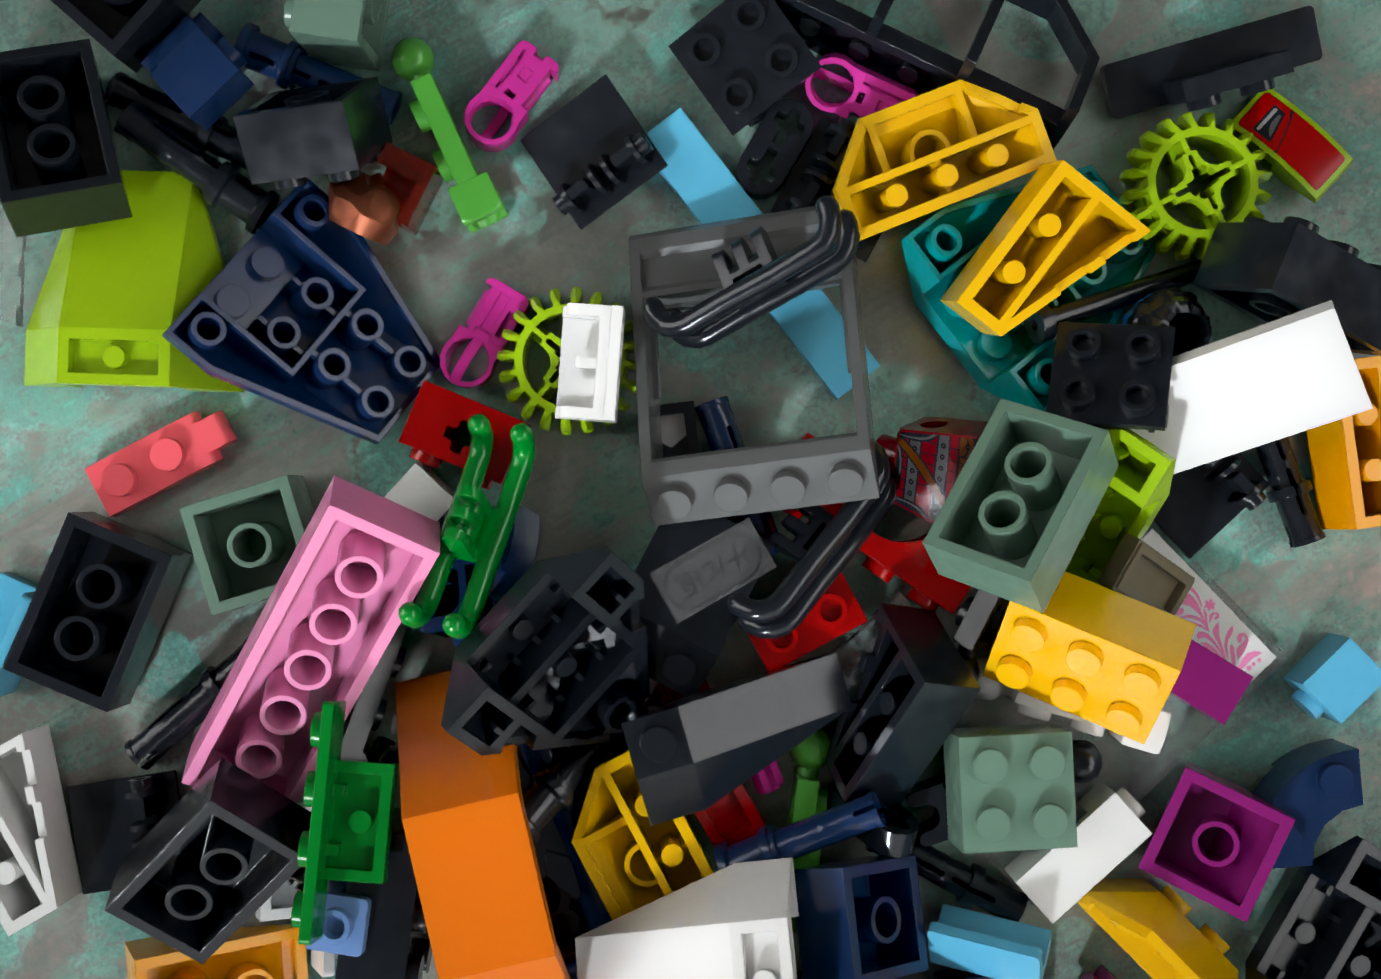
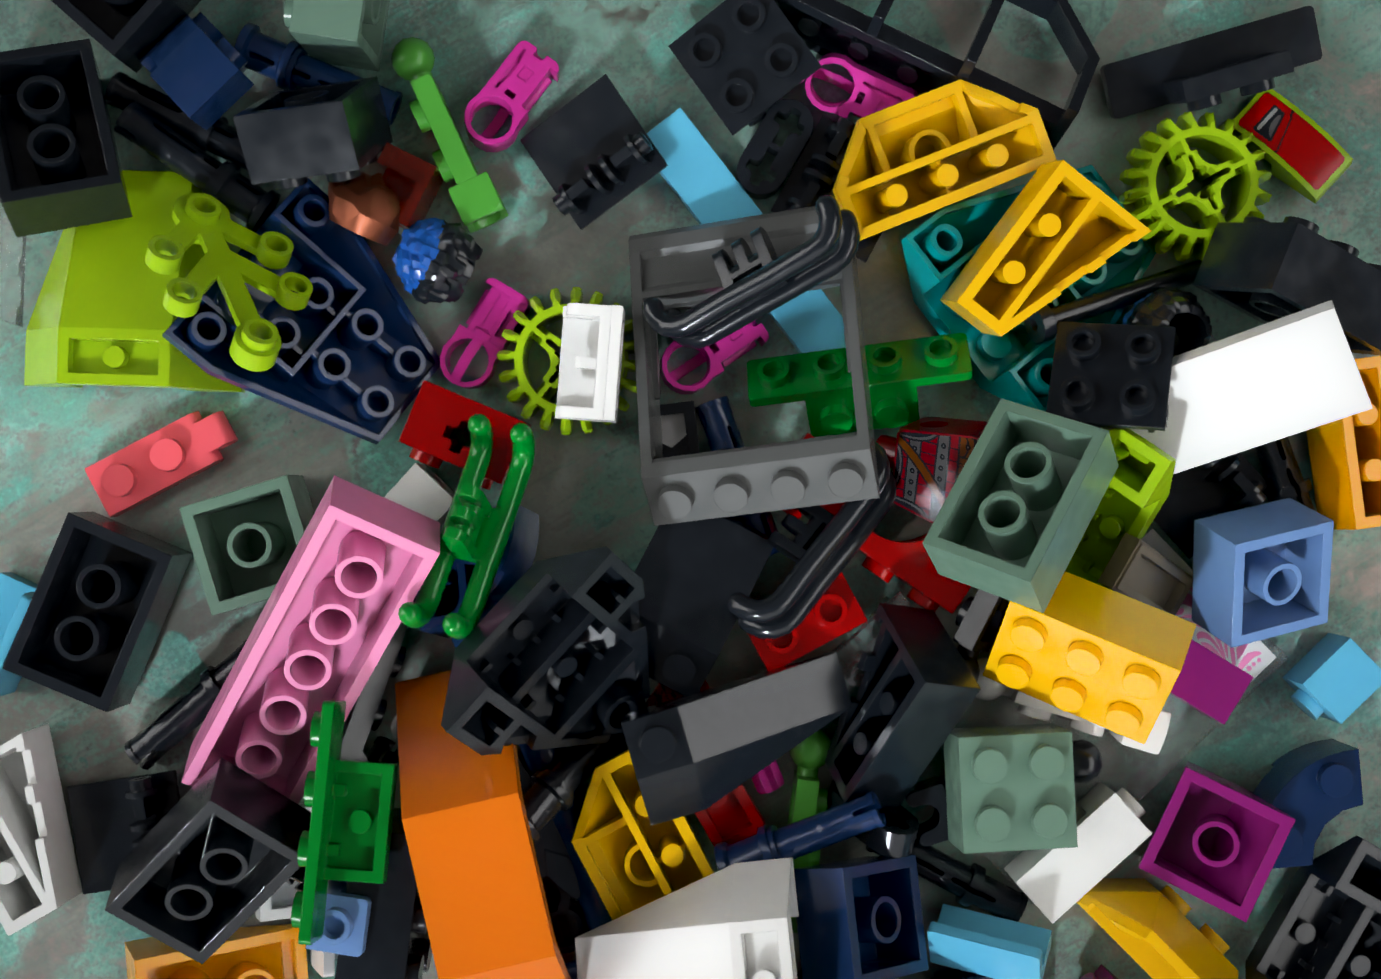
clear tile [649,518,777,624] -> none
none -> lime plant [145,193,313,372]
none -> piece [392,217,483,304]
none -> dark pink piece [659,321,769,394]
none -> green bracket [747,333,973,437]
none -> medium blue brick [1192,498,1334,648]

